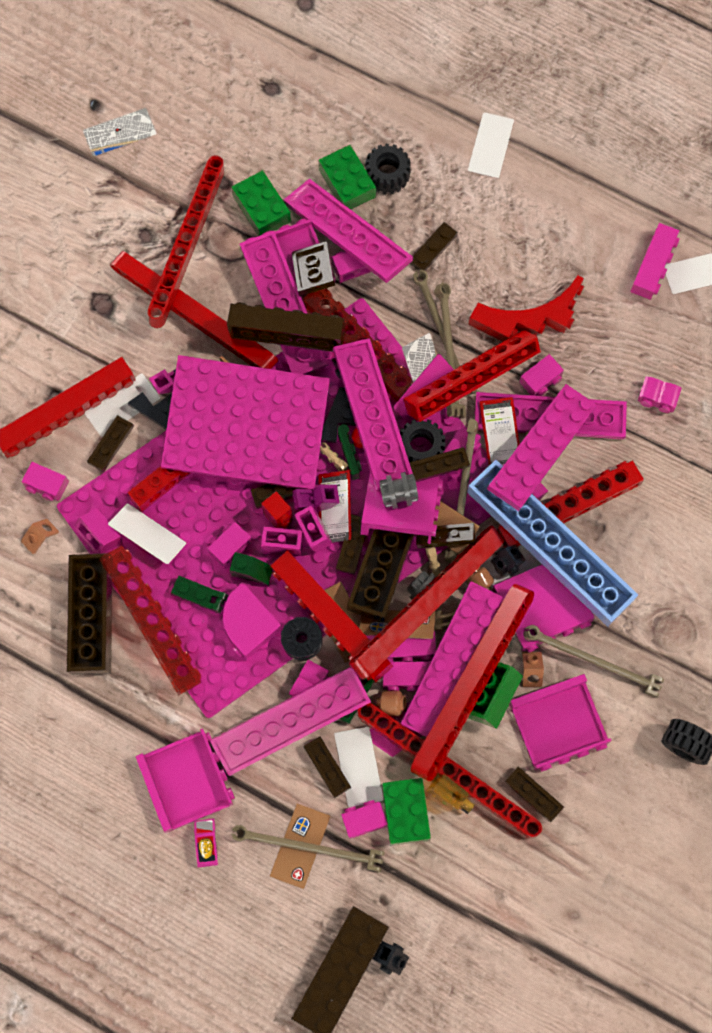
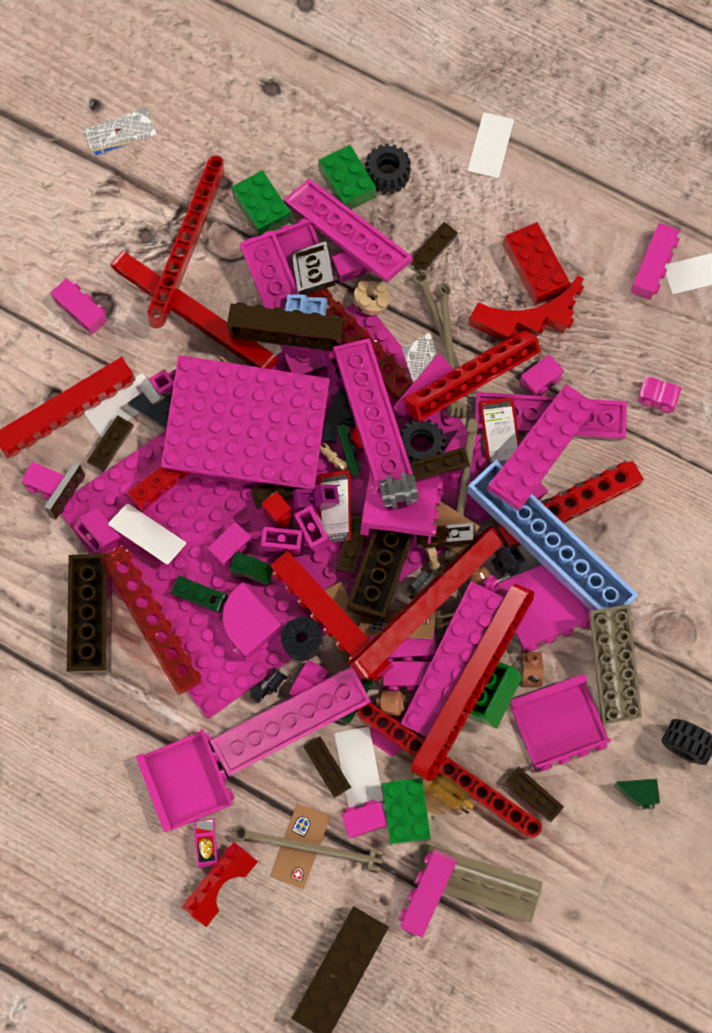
nougat bracket [21,519,59,554] -> none
black brick [372,941,409,976] -> none
dark tan hinge [523,625,664,698] -> none
none -> dark brown plate [44,462,85,520]
none -> dark pink brick [51,278,108,335]
none -> red arch [182,841,258,928]
none -> black connector [250,667,288,704]
none -> light blue slope [285,294,328,316]
none -> tan plate [353,281,390,315]
none -> dark pink brick [398,848,457,938]
none -> dark tan plate [414,844,543,922]
none -> dark pink plate [482,575,499,593]
none -> red brick [503,222,570,306]
none -> dark tan plate [589,604,642,724]
none -> dark green slope [614,779,660,810]

